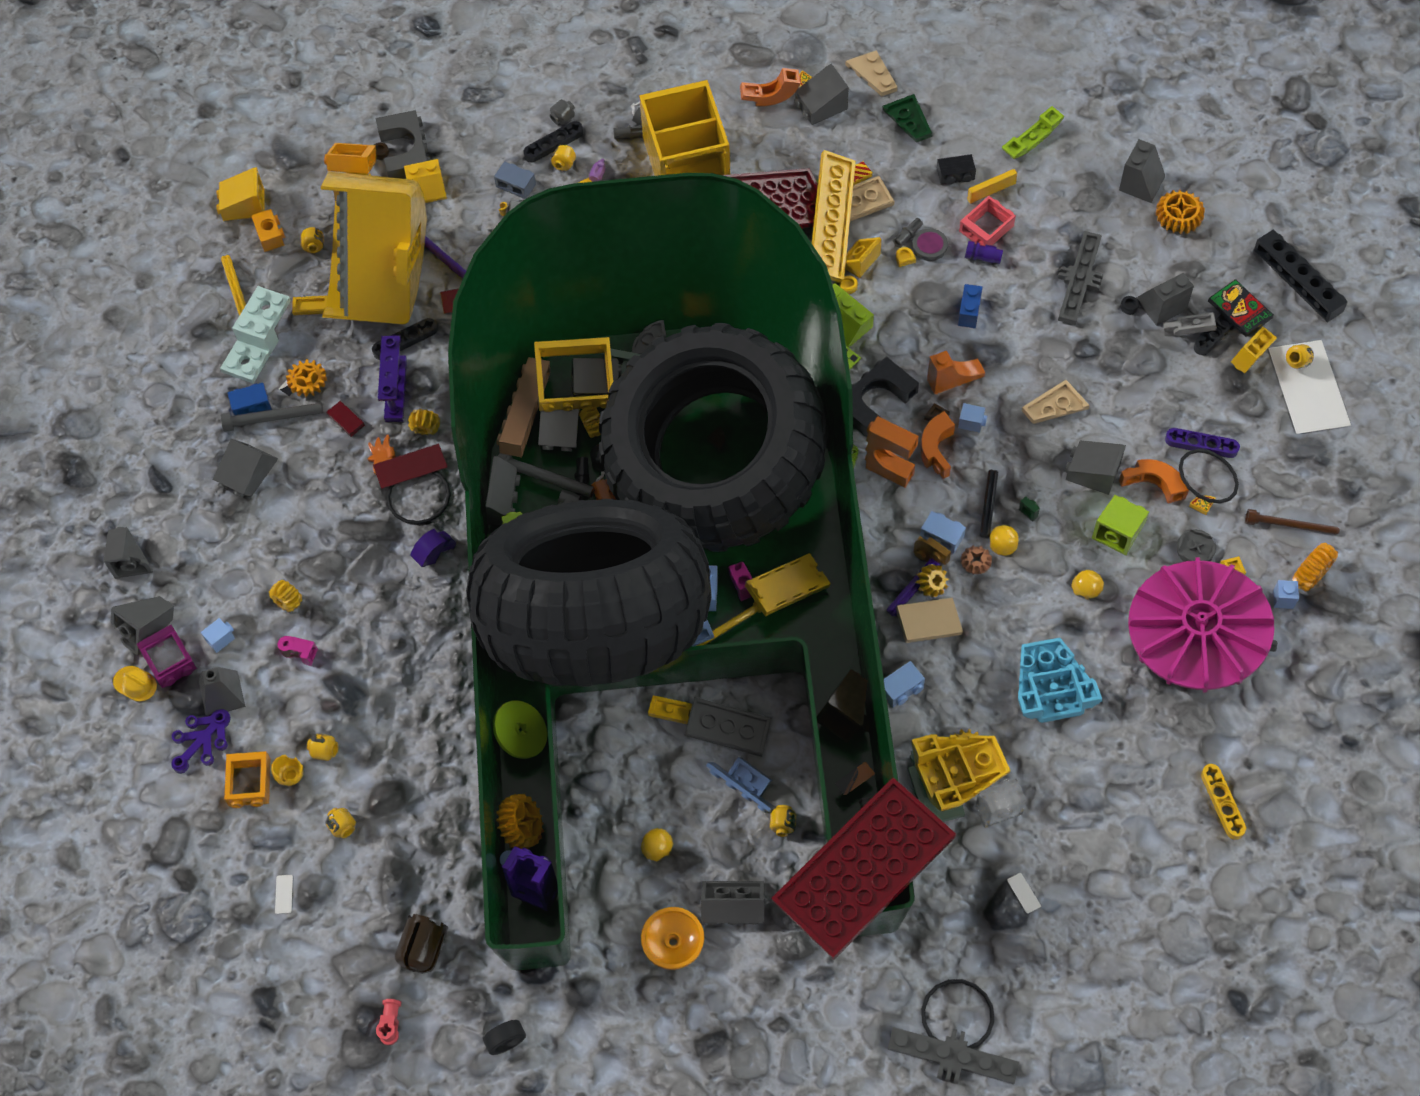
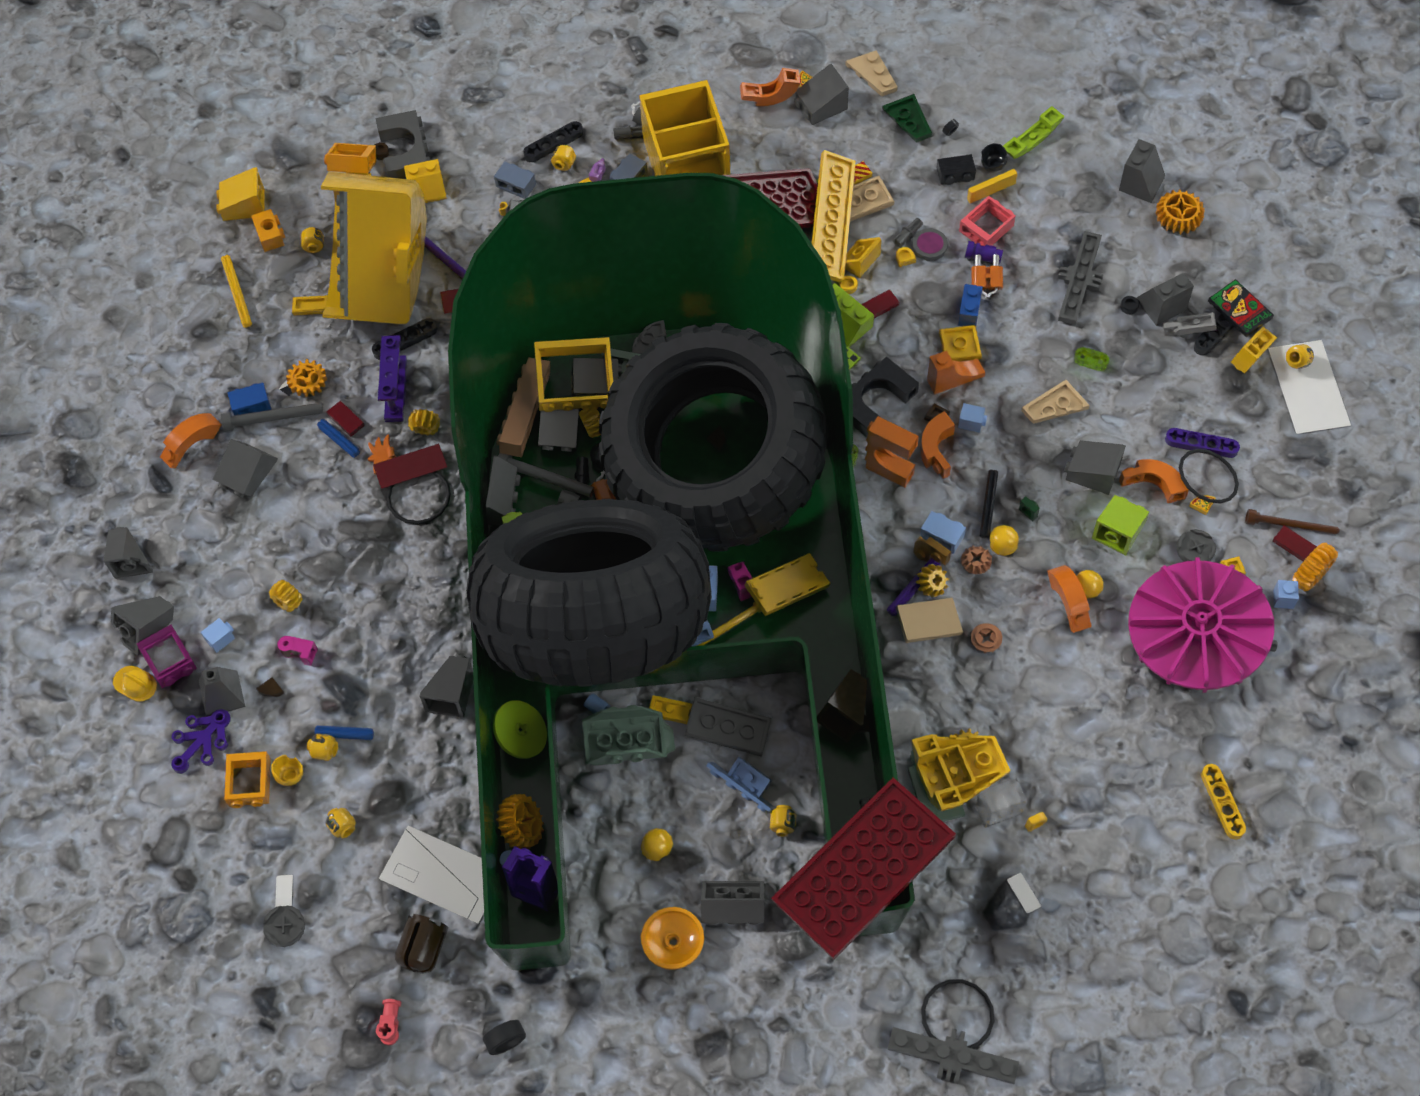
light aqua bracket [220,286,291,384] -> none
dark purple brick [410,529,456,567] -> none
dark grey head [549,99,575,125] -> none
sticker [835,762,875,795] -> none
light blue brick [884,661,925,708] -> none
medium azure wedge [1018,638,1102,723] -> none
black brick [1254,229,1348,323] -> none
none -> orange arch [160,413,222,468]
none -> dark brown tile [256,677,284,697]
none -> dark grey tile [263,905,305,947]
none -> blue axle [315,726,374,740]
none -> blue axle [317,419,360,458]
none -> white sticker [379,826,484,923]
none -> dark grey slope [420,655,473,718]
none -> sand green slope [582,705,675,765]
none -> medium blue piece [584,693,610,714]
none -> sand blue brick [609,153,648,180]
none -> dark red tile [862,289,900,319]
none -> yellow tile [939,325,982,362]
none -> black tile [942,119,959,136]
none -> orange piece [971,254,1003,298]
none -> nougat gear [971,623,1002,654]
none -> black hair [981,143,1008,172]
none -> yellow tile [1025,812,1048,832]
none -> orange arch [1047,565,1092,633]
none -> clear neon green beam [1074,347,1109,371]
none -> dark red tile [1272,525,1317,562]

